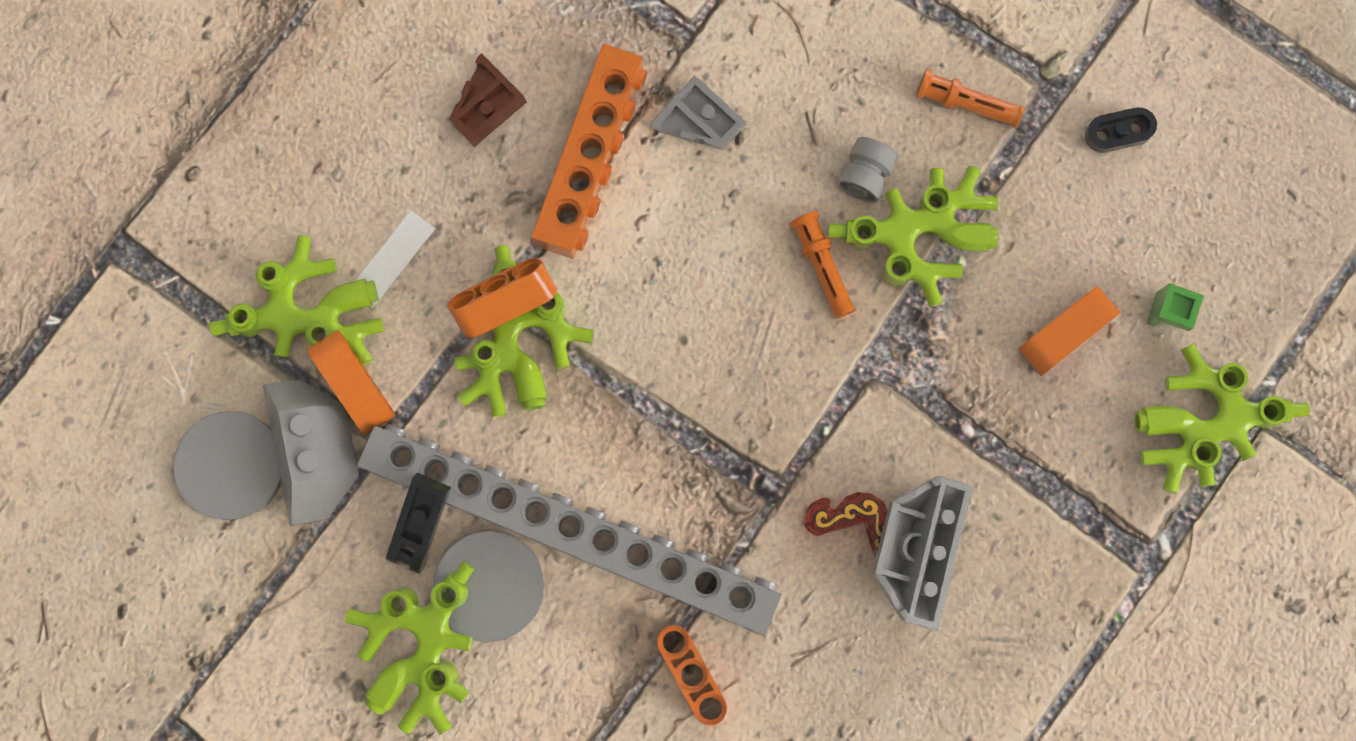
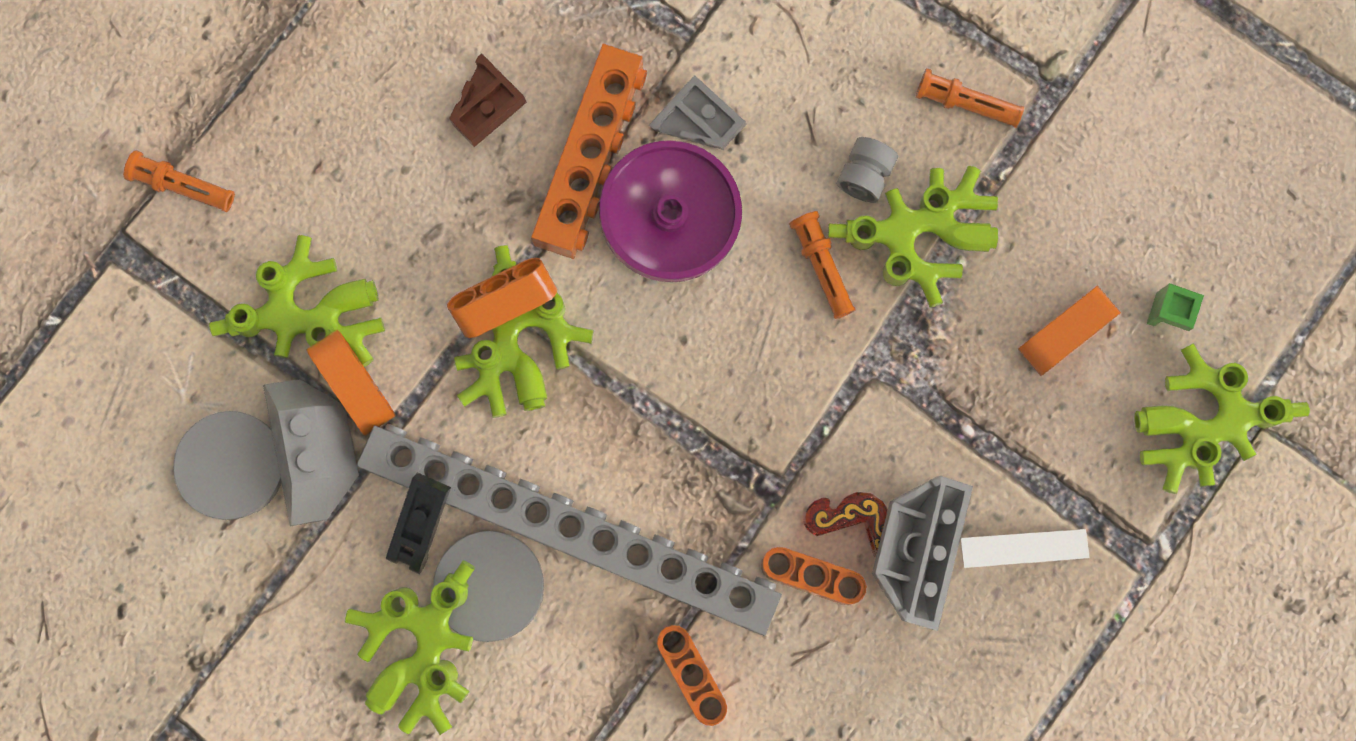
white sticker [355,211,436,308] -> none
black plate [1085,107,1157,153] -> none
none -> orange pin [123,150,235,212]
none -> magenta dish [599,140,742,282]
none -> orange beam [761,547,867,605]
none -> white sticker [961,529,1090,568]

